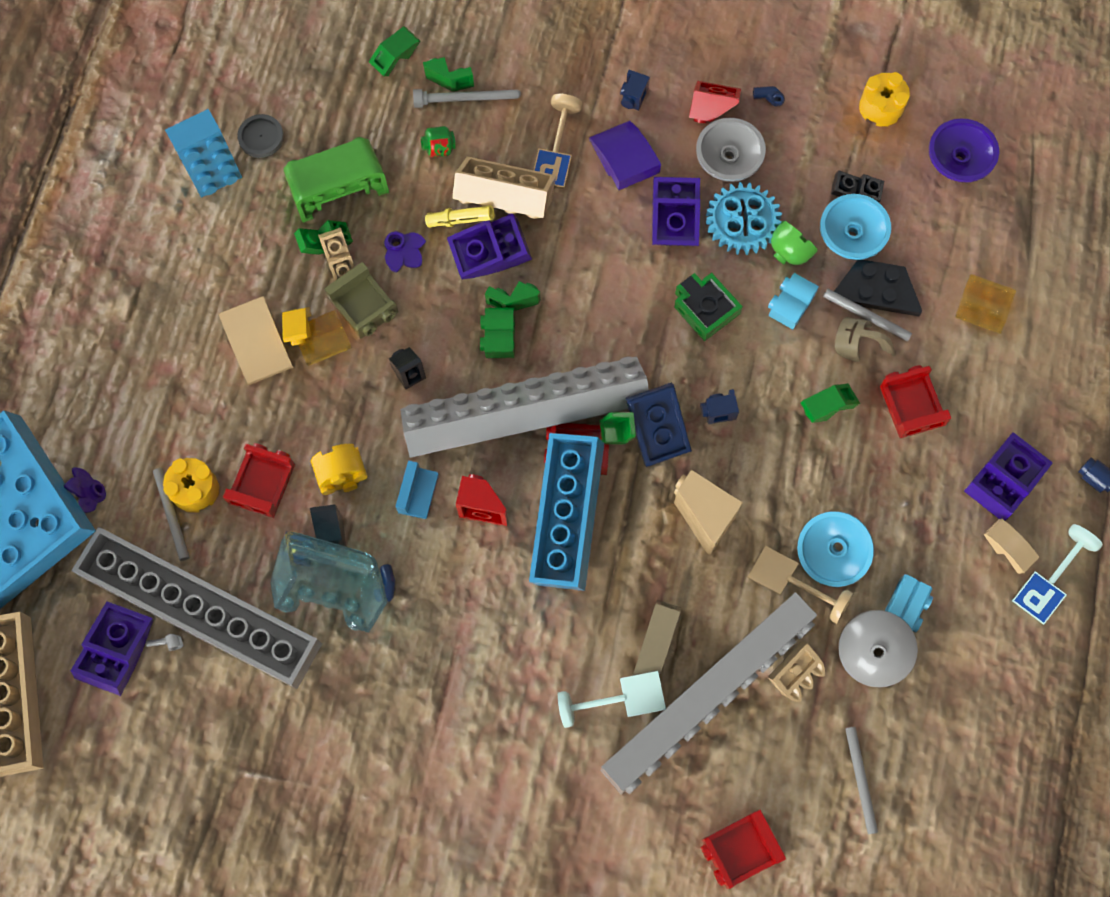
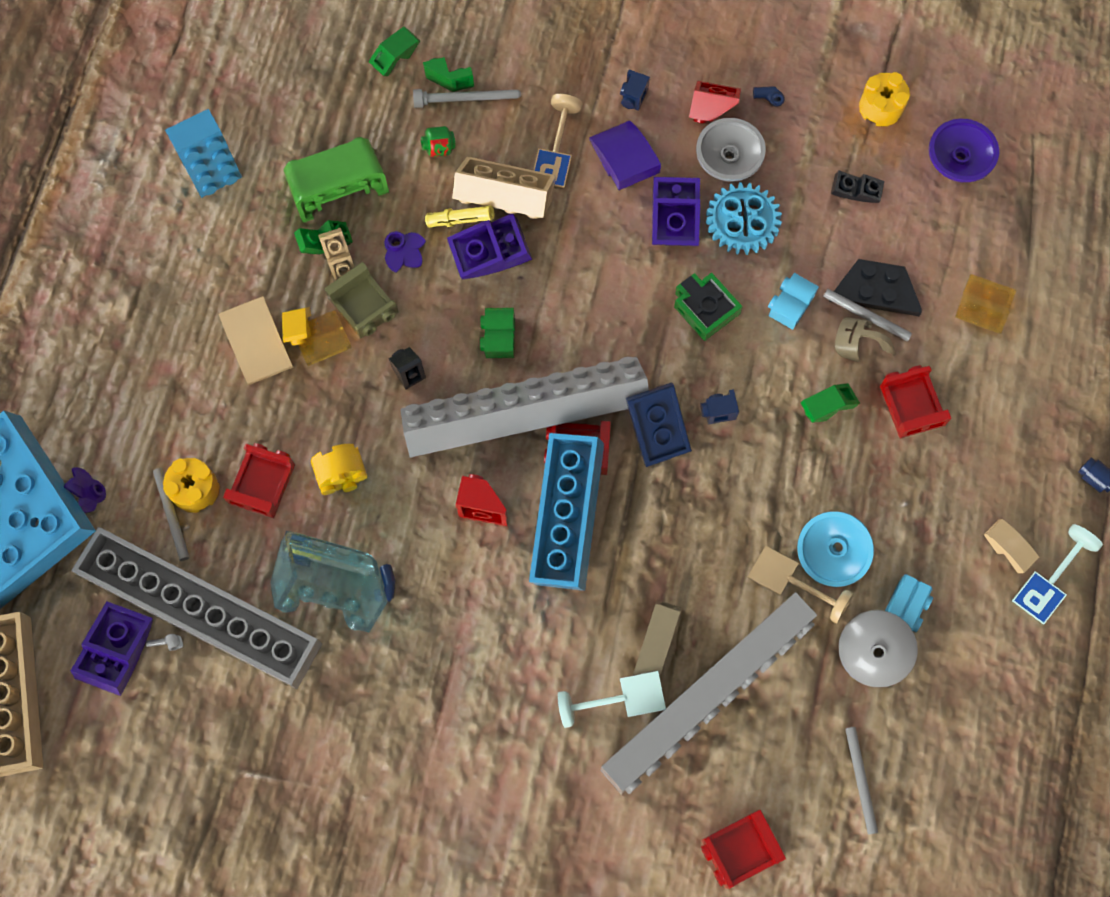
dark grey piece [237,114,284,158] -> none
black slope [310,504,346,551] -> none
dark azure panel [396,460,439,519] -> none
green slope [485,281,541,311] -> none
green panel [600,412,636,444] -> none
tan slope [673,470,743,555] -> none
tan plate [768,641,825,702] -> none
bright green cylinder [771,220,818,265] -> none
medium azure dish [820,194,891,260] -> none
dark purple slope [964,432,1053,521] -> none

